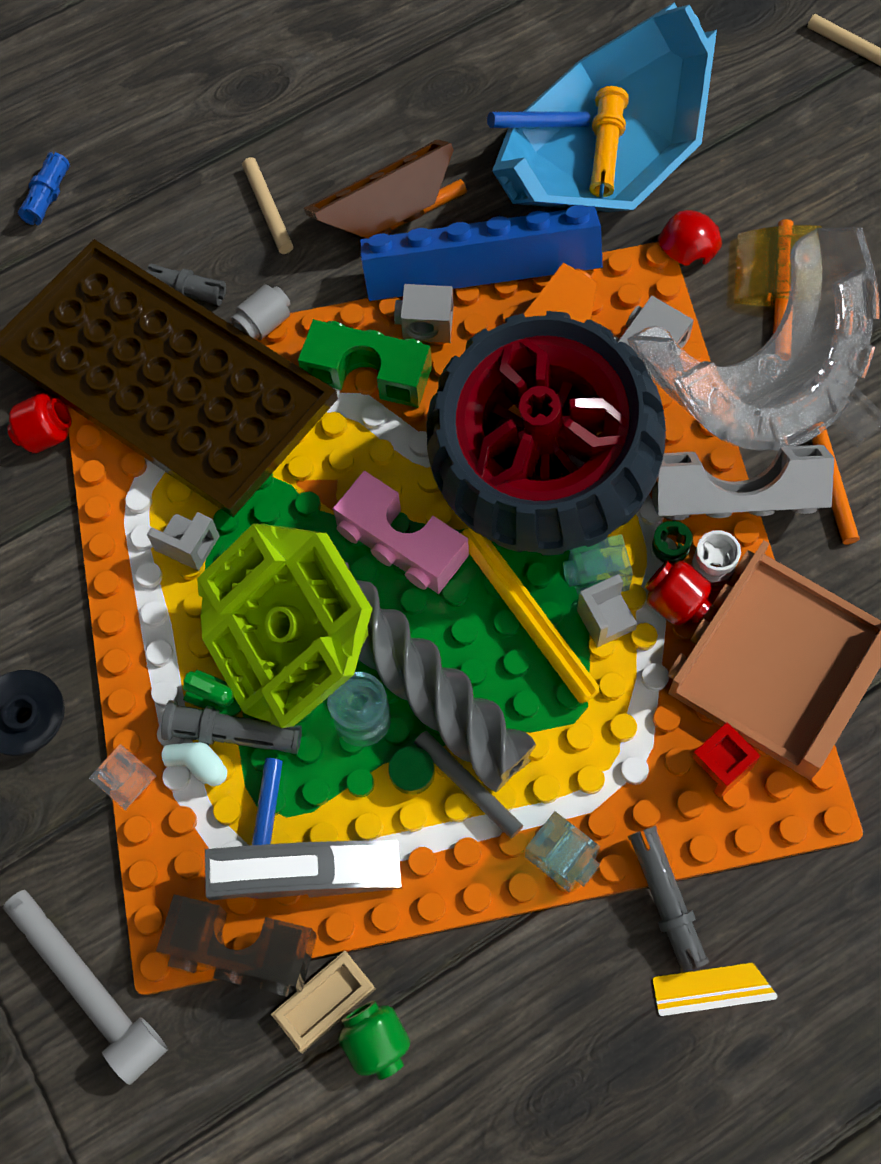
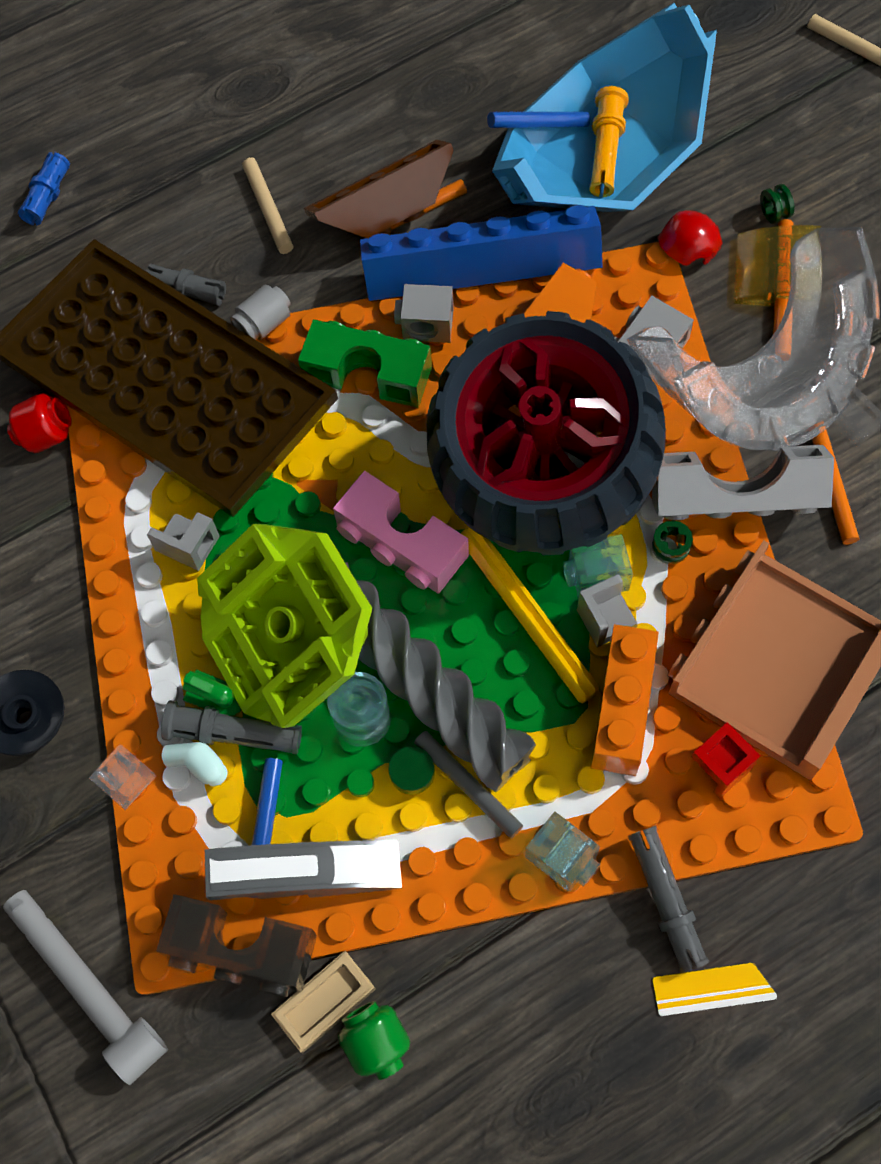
red head [645,561,712,626] -> none
white wheel [691,530,741,587] -> none
none -> orange brick [591,624,659,776]
none -> dark green bush [760,184,795,224]

